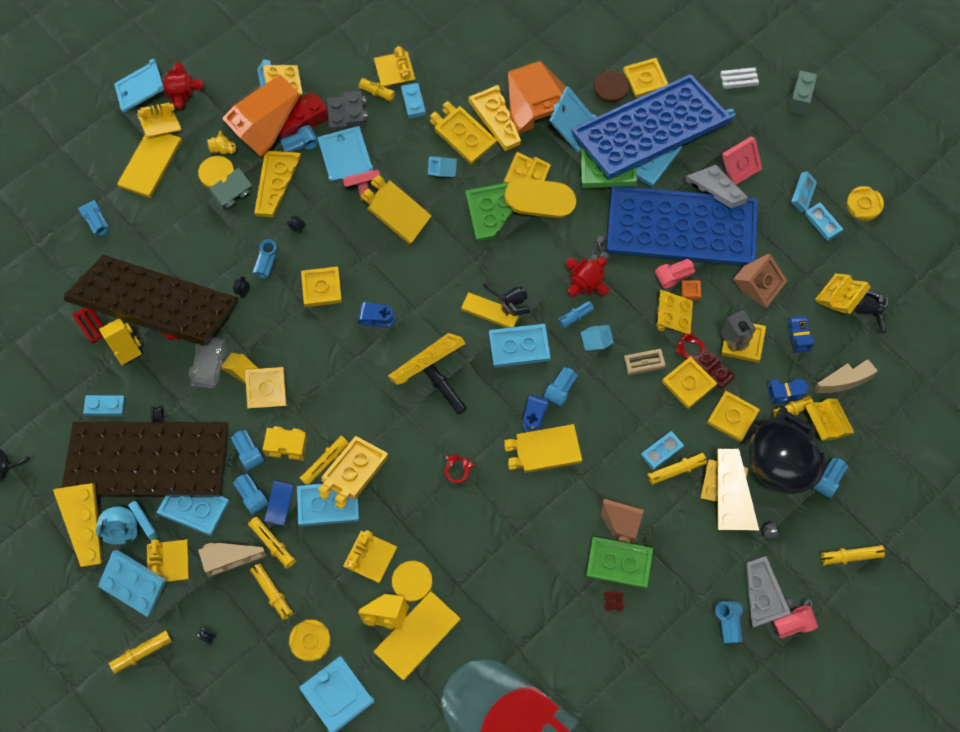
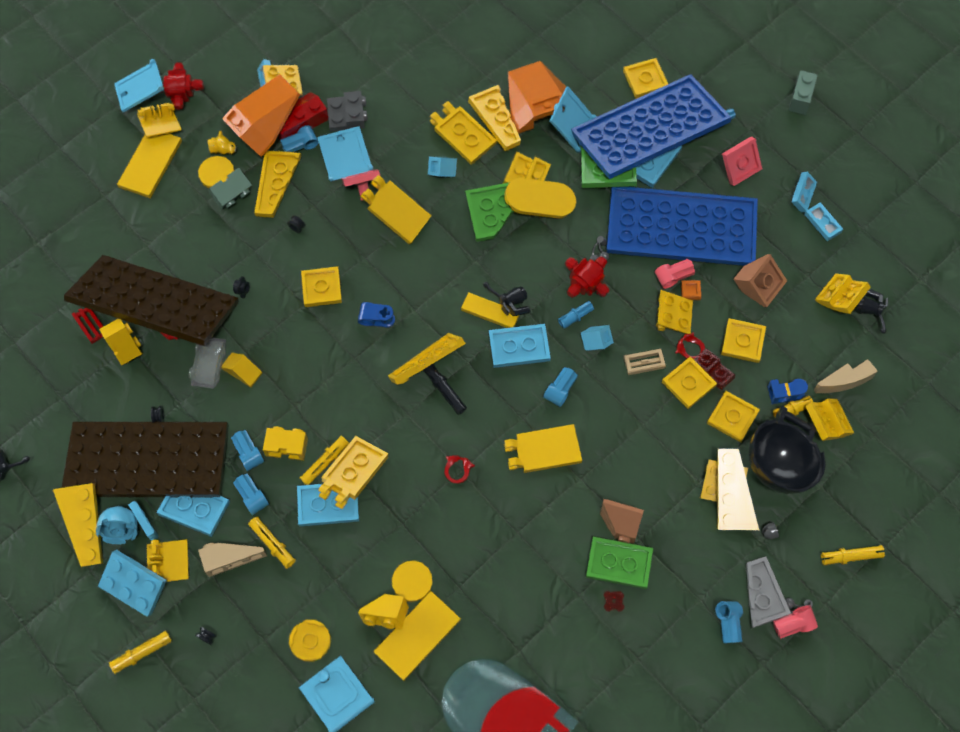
dark azure piece [78,200,110,236] -> none
medium azure piece [83,395,126,416] -> none
yellow tile [245,367,287,408] -> none
yellow pin [250,563,294,620] -> none
dark azure piece [253,239,279,279] -> none
blue slope [264,480,293,525] -> none
yellow hinge [343,530,397,583] -> none
yellow pin [359,78,395,102] -> none
yellow hinge [374,46,415,87] -> none
medium azure piece [401,83,426,119] -> none
blue piece [523,395,549,432] -> none
reddish brown tile [594,70,629,103] -> none
medium azure piece [641,431,684,471] -> none
yellow pin [647,453,707,485] -> none
light grey wing [685,165,748,209] -> none
white tile [720,68,759,89] -> none
dark grey brick [721,310,756,352] -> none
blue leg [788,316,815,353] -> none
dark azure piece [813,457,848,499] -> none
yellow tile [846,186,884,221] -> none

